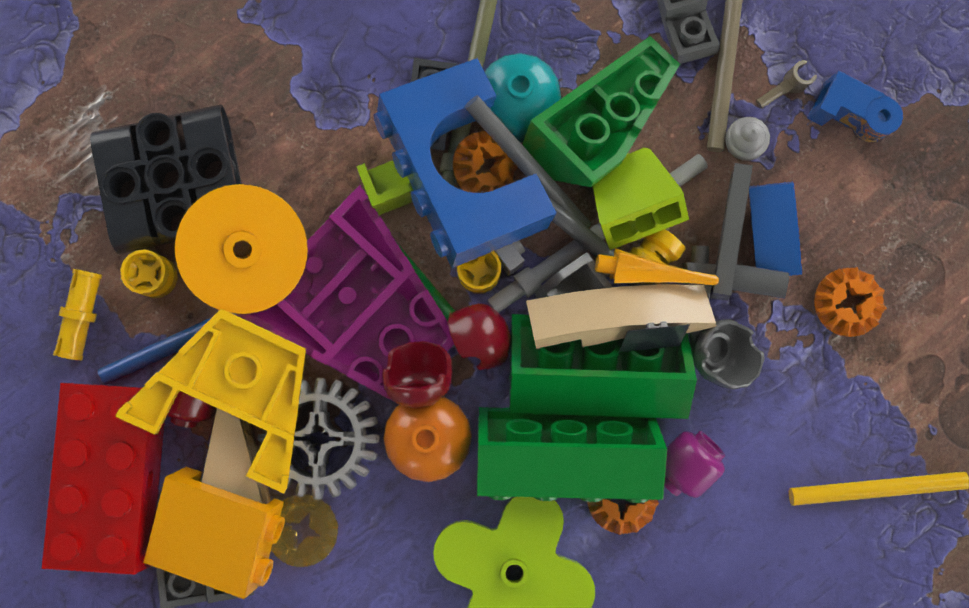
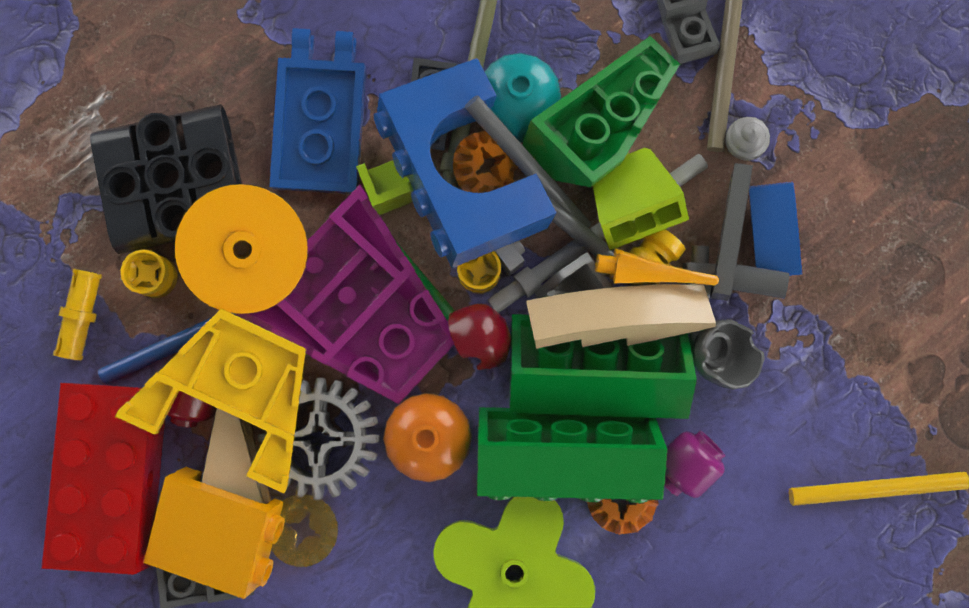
dark red hair [382,341,452,408] -> none
black piece [619,321,690,353] -> none
dark tan hand [756,60,817,109] -> none
blue leg [807,71,903,142] -> none
orange gear [814,267,887,337] -> none
none -> blue tile [269,28,366,194]

